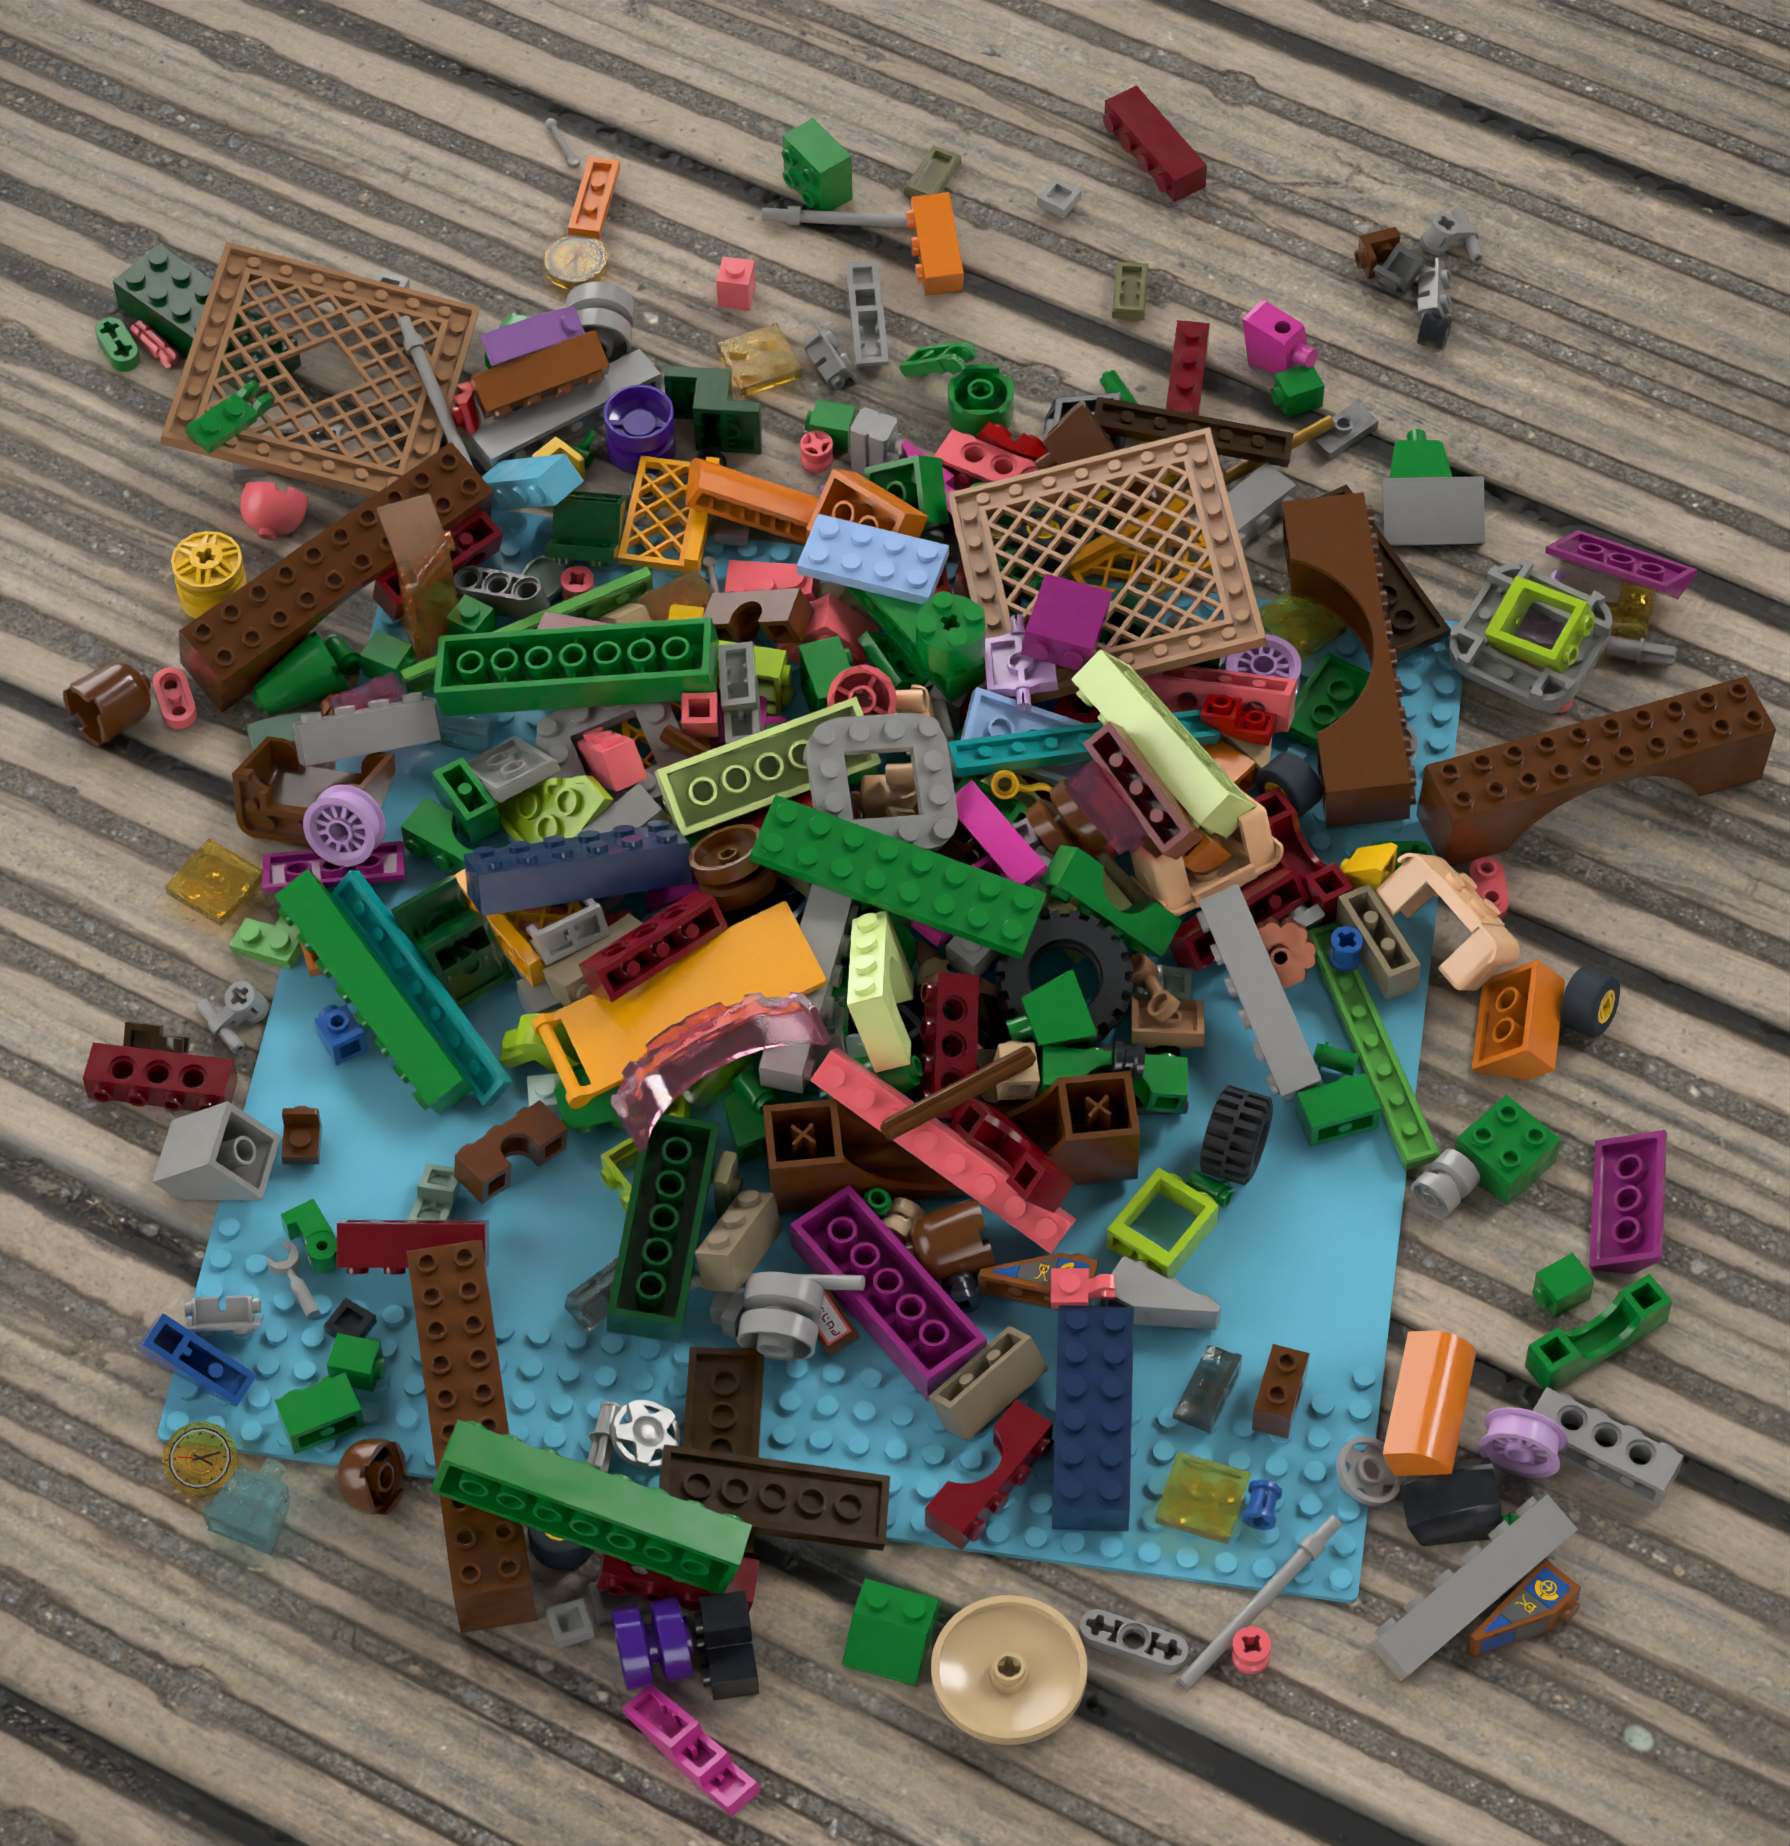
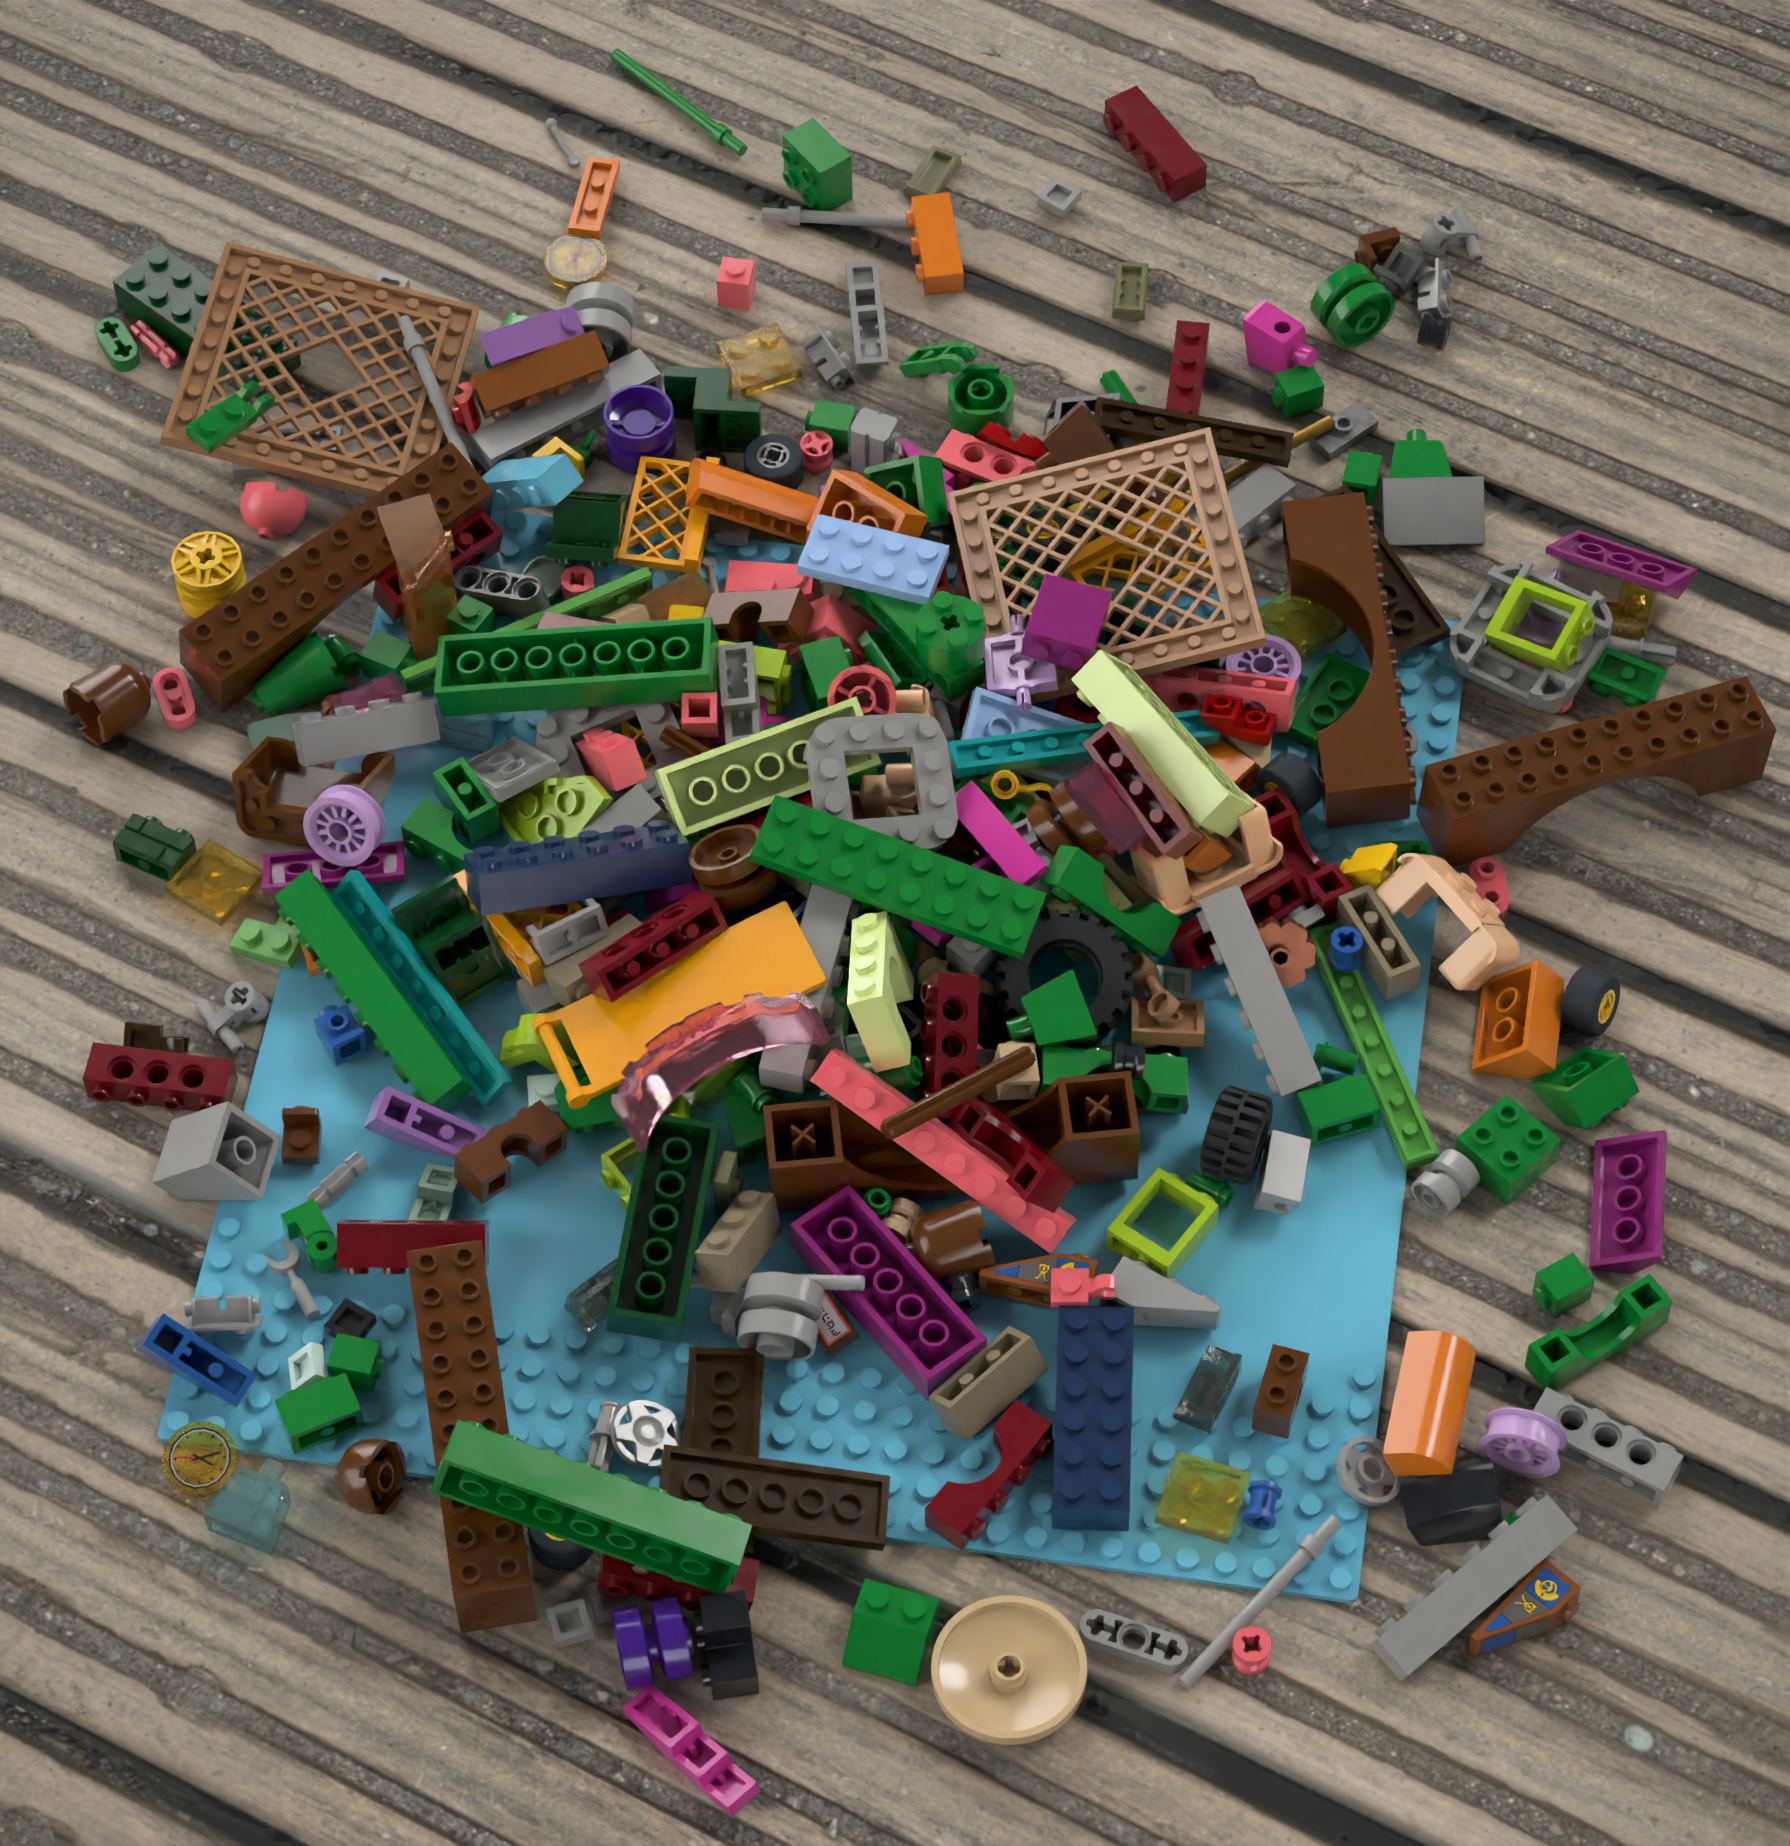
none -> dark green brick [113,813,198,886]
none -> light aqua plate [288,1342,327,1390]
none -> light grey axle [306,1153,368,1211]
none -> medium lavender slope [363,1086,486,1160]
none -> green bar [611,48,748,156]
none -> black wheel [743,433,804,490]
none -> light grey hinge [1253,1129,1311,1215]
none -> green wheel [1310,263,1395,348]
none -> green brick [1342,450,1382,507]
none -> green slope [1529,1047,1640,1130]
none -> green bracket [1586,646,1667,708]

